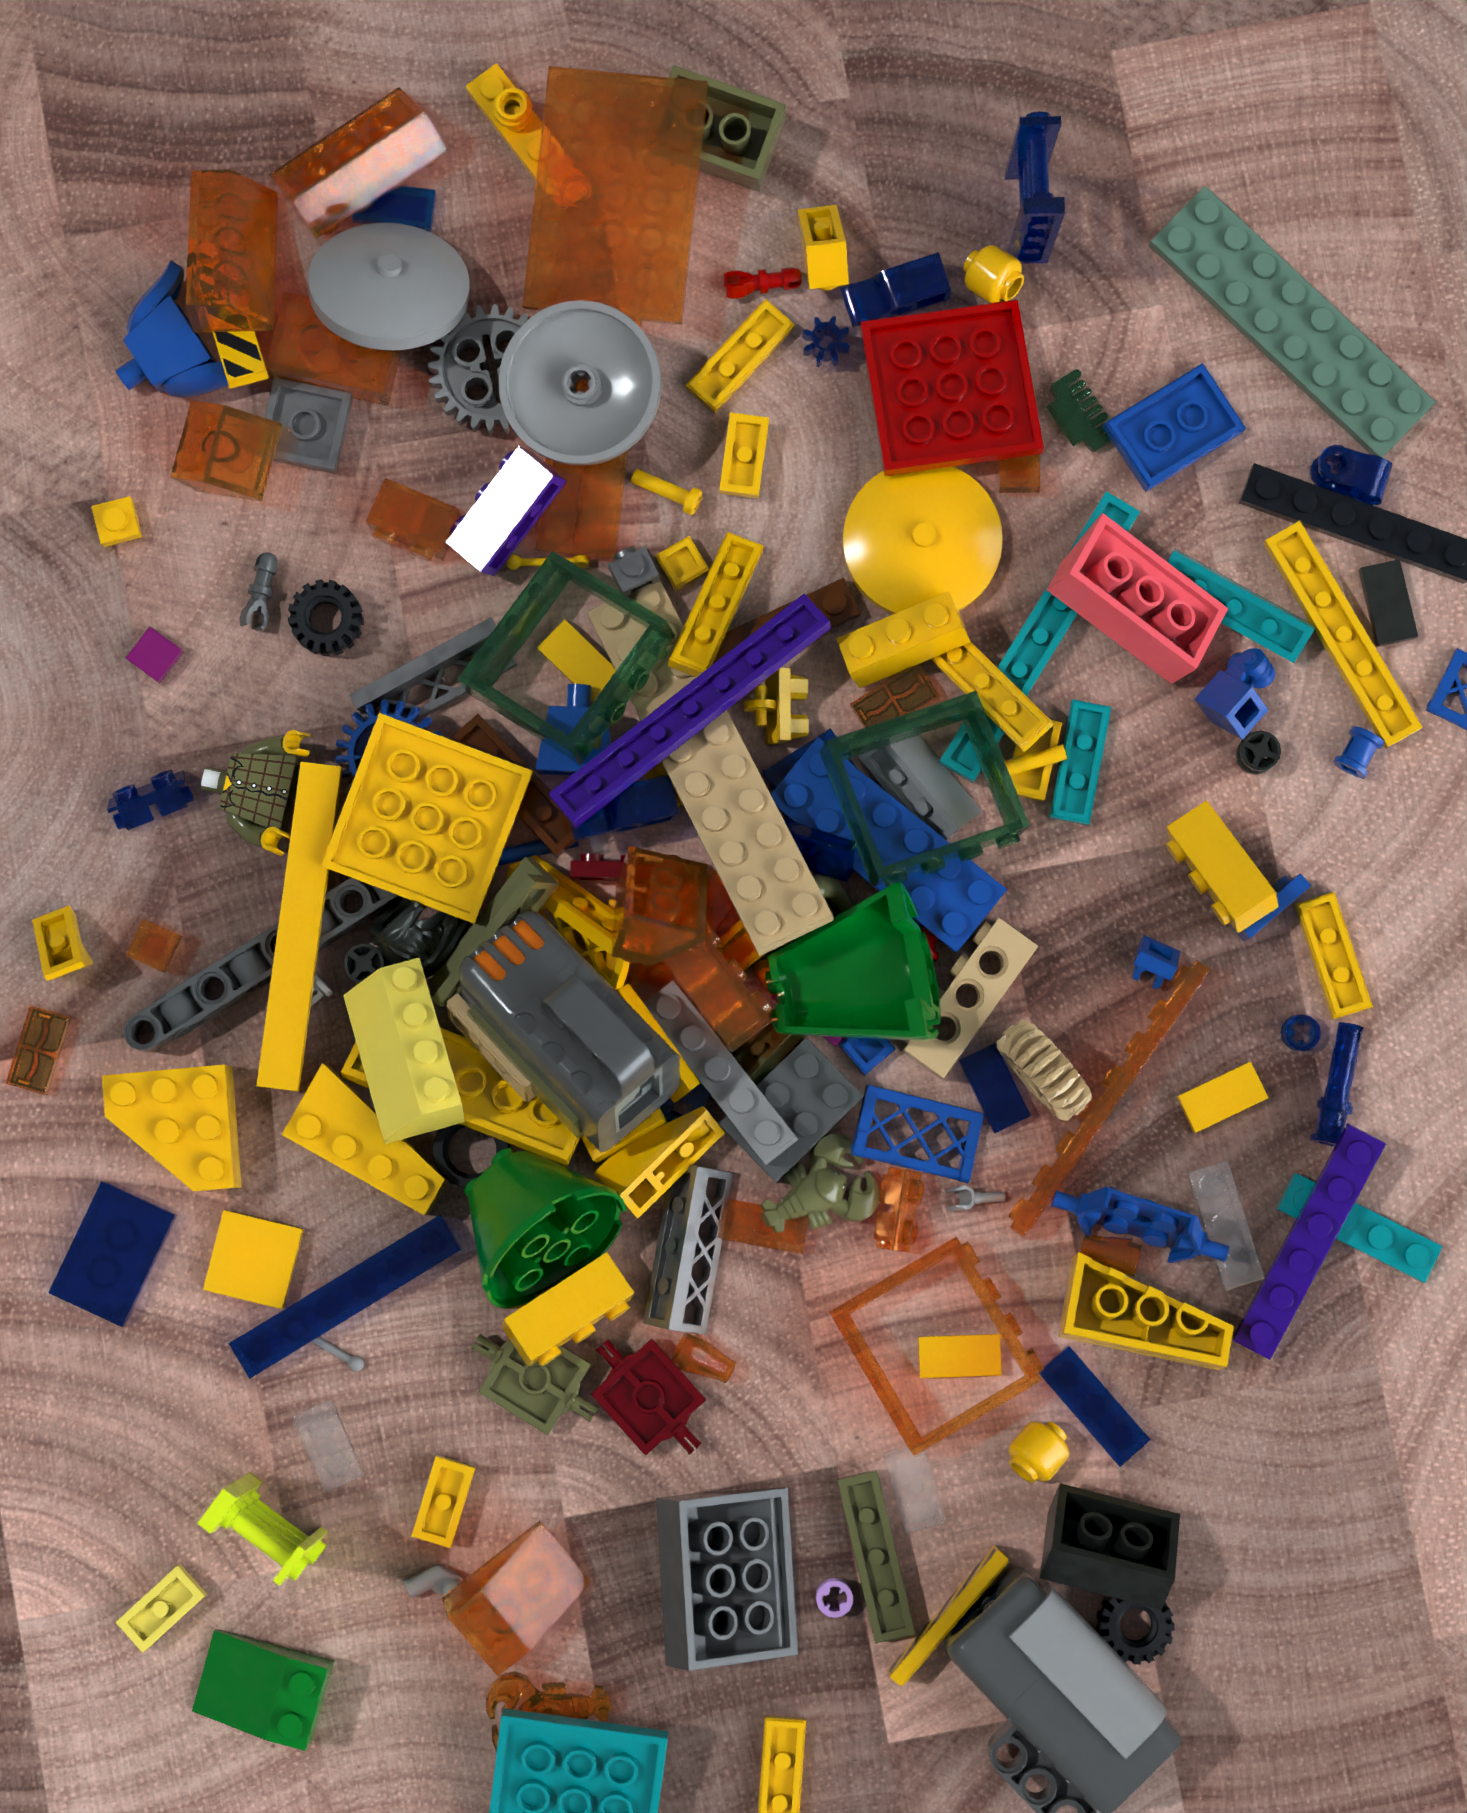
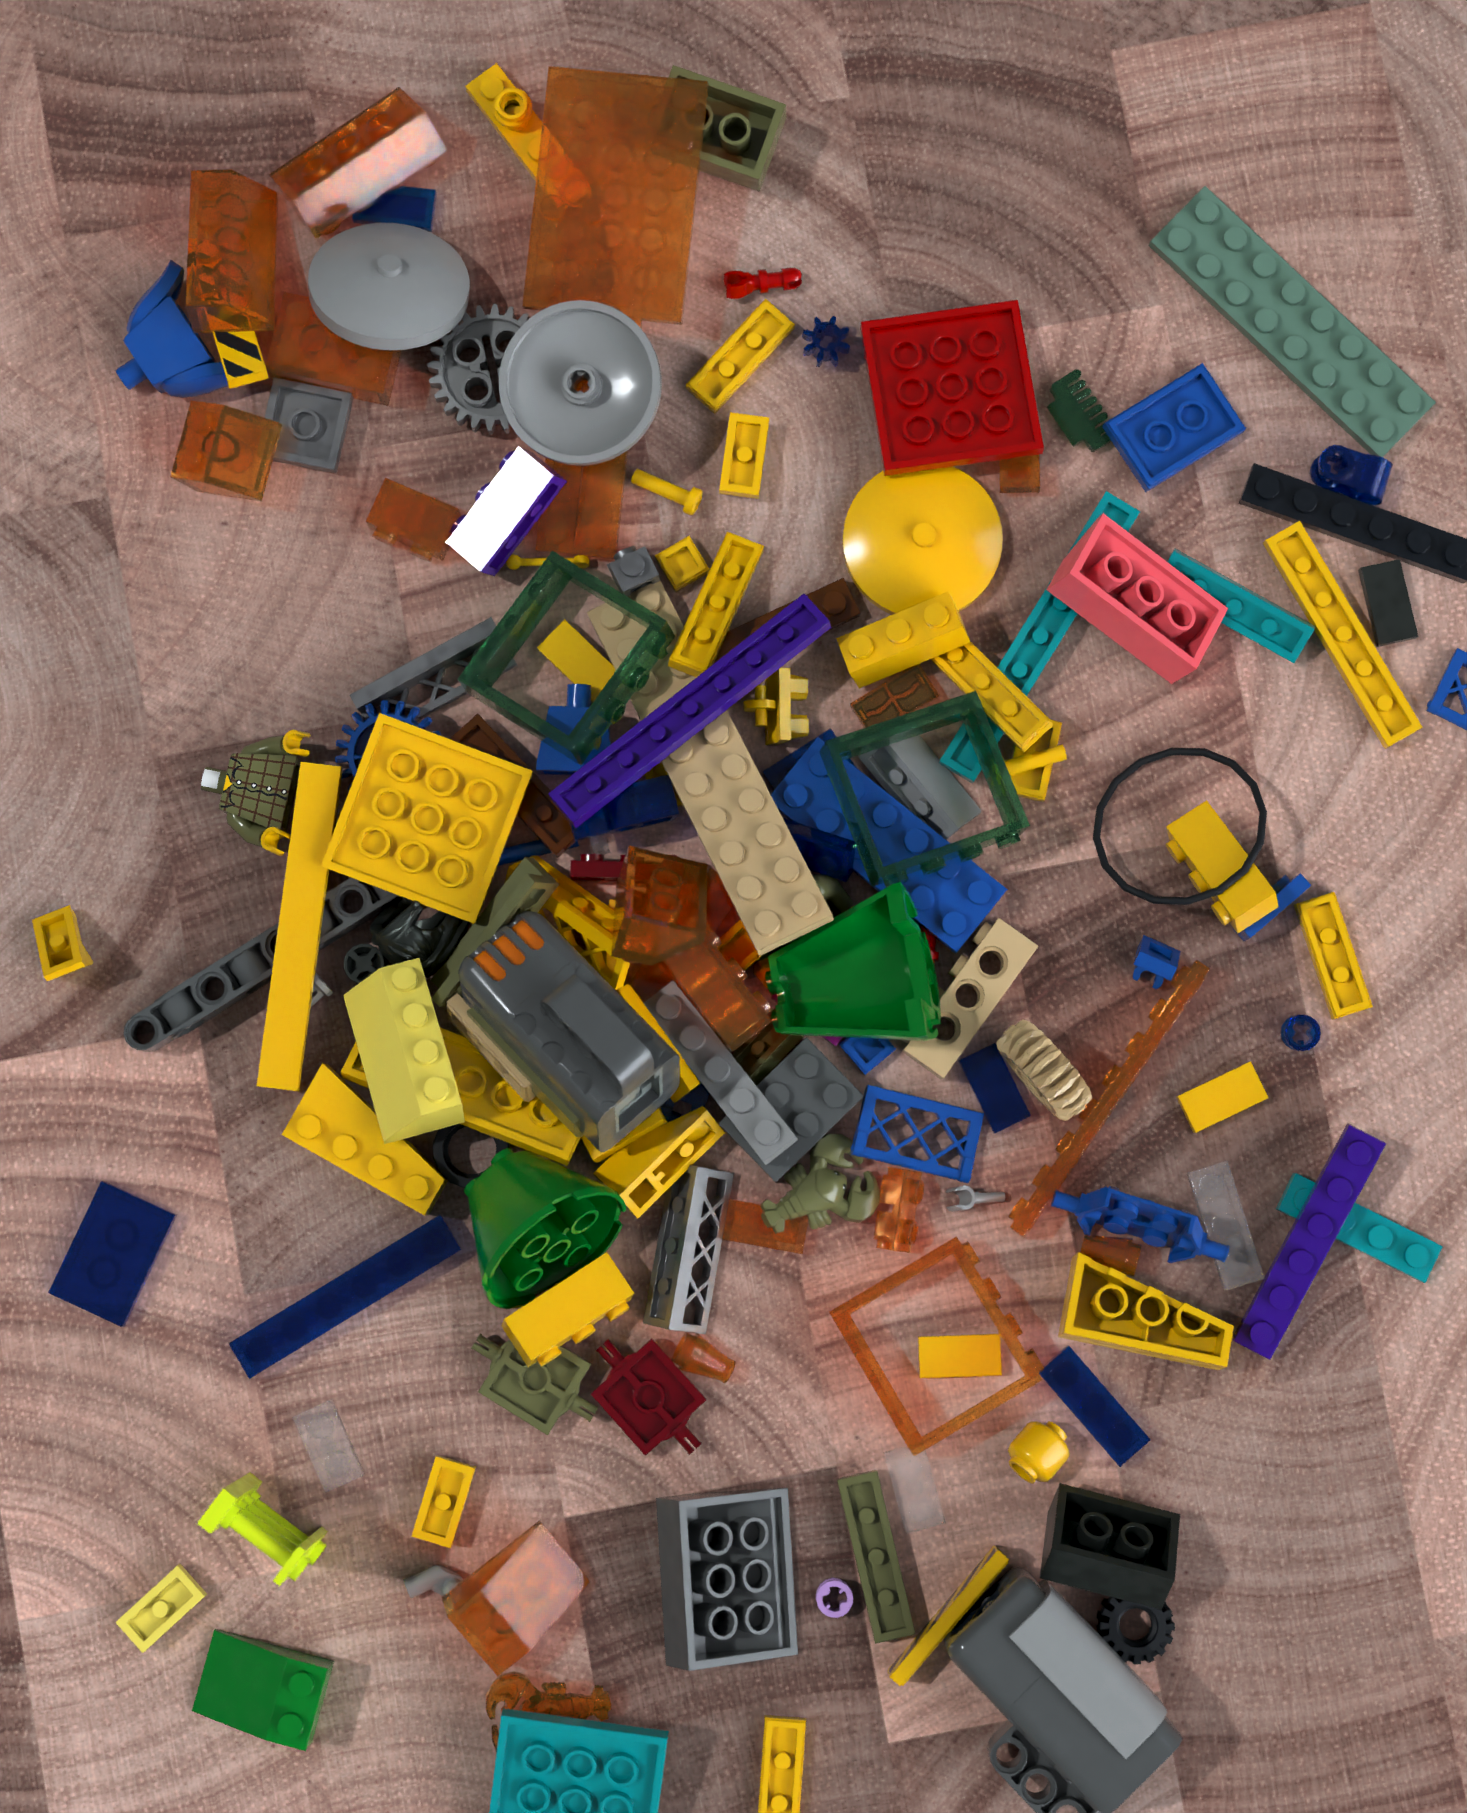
clear orange tile [6,1006,71,1095] -> none
yellow plate [91,496,142,547] -> none
yellow brick [102,1064,242,1191] -> none
clear blue hinge [107,770,195,831] -> none
magenta tile [126,626,184,684] -> none
clear orange plate [126,919,182,973] -> none
yellow tile [203,1210,304,1309] -> none
dark grey piece [239,552,278,631] -> none
black tyre [288,579,364,656] -> none
light grey hinge [288,1320,364,1372] -> none
yellow slope [797,205,849,290] -> none
clear blue piece [840,252,951,327] -> none
yellow head [963,245,1024,304] -> none
clear blue fence [1005,111,1065,264] -> none
teal tile [1049,699,1112,826] -> none
blue brick [1194,648,1276,740] -> none
pearl dark grey wheel [1235,730,1281,775] -> none
clear blue pin [1309,1022,1364,1147] -> none
blue bush [1333,726,1384,779] -> none
none -> black piece [1093,748,1267,905]

